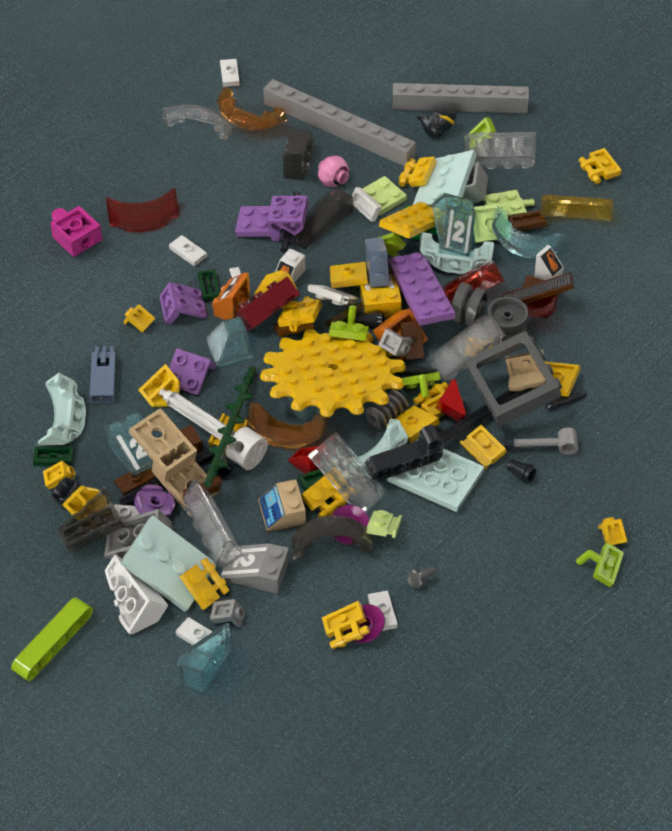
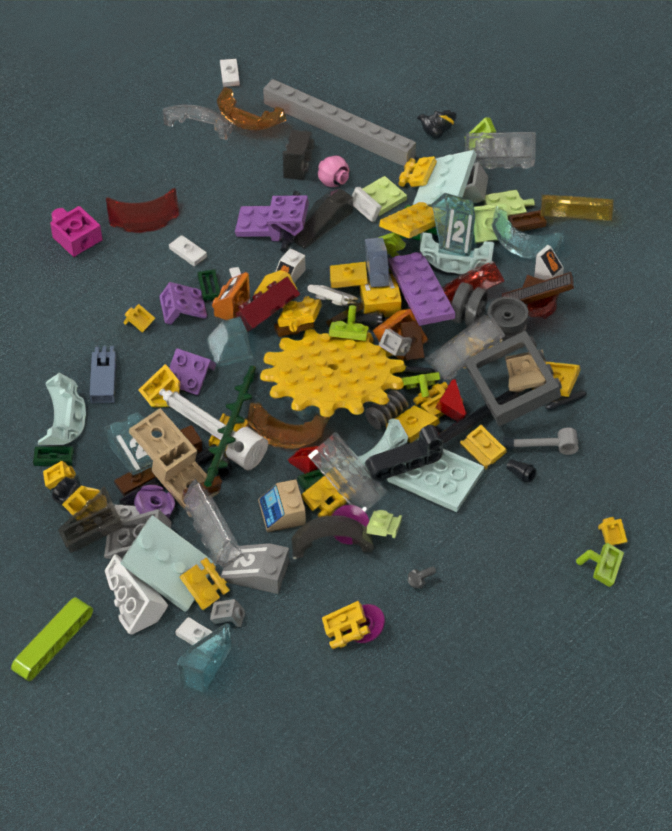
white plate [368,590,398,631] -> none
light grey brick [392,83,529,113] -> none
yellow plate [578,148,622,184] -> none

